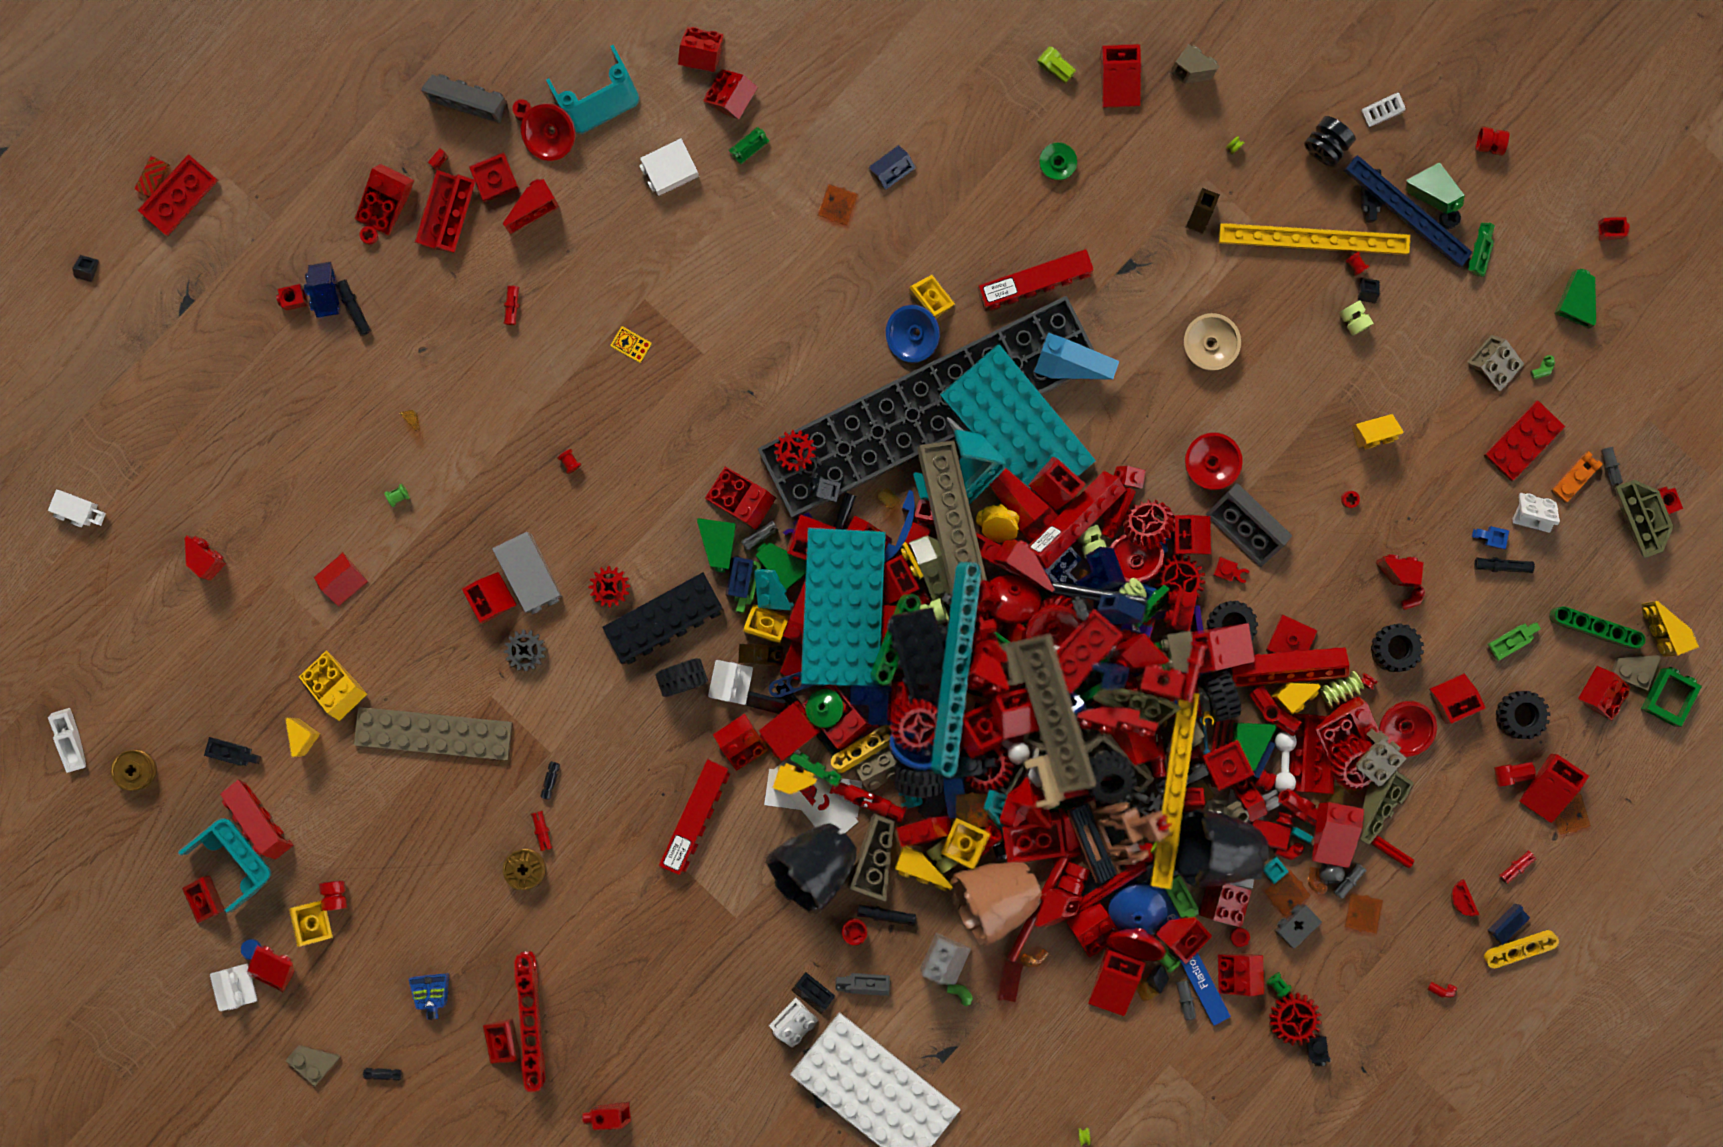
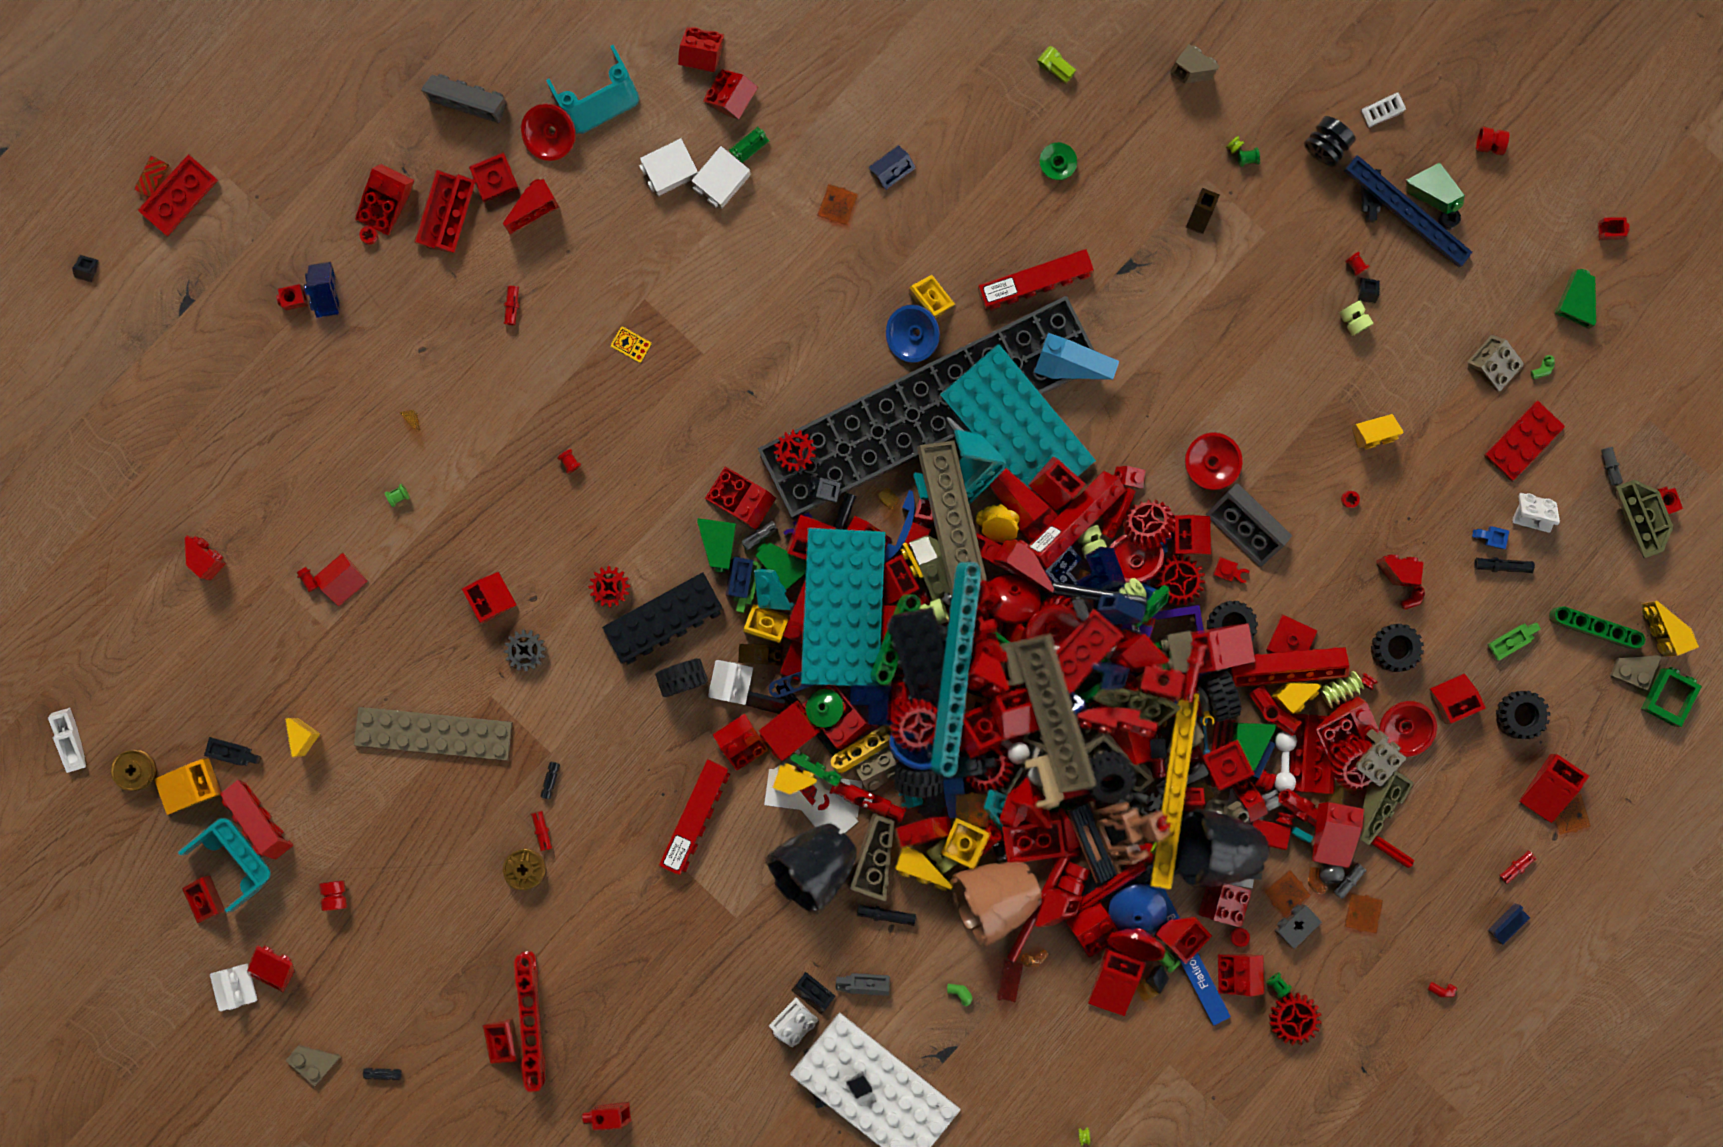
white brick [48,489,106,528] -> none
blue tile [241,939,262,959] -> none
yellow slope [289,901,333,947] -> none
yellow slope [299,650,367,721] -> none
black pin [335,279,372,336] -> none
torso [409,973,449,1020] -> none
red tile [428,148,448,170] -> none
light grey slope [492,532,562,614] -> none
red wheel [512,99,532,121] -> none
red wheel [842,918,867,945] -> none
light grey slope [920,932,971,984] -> none
red slope [1100,44,1141,108] -> none
red bracket [1164,587,1197,631] -> none
bright green hinge [1165,874,1199,918] -> none
dark grey axle [1176,980,1196,1020] -> none
tan dish [1183,313,1241,371] -> none
yellow plate [1219,223,1410,255] -> none
teal tile [1263,857,1289,884] -> none
red arm [1274,843,1304,860] -> none
black bracket [1306,1036,1331,1066] -> none
red plate [1451,879,1480,917] -> none
green hinge [1468,222,1495,277] -> none
yellow beam [1484,930,1559,968] -> none
red piece [1494,762,1536,787] -> none
orange plate [1551,451,1603,503] -> none
red slope [1578,666,1631,721] -> none
none -> light orange slope [154,758,221,815]
none -> red pin [297,567,319,592]
none -> white brick [691,146,751,209]
none -> black slope [846,1072,874,1099]
none -> black slope [1150,738,1166,760]
none -> green bush [1238,147,1260,167]

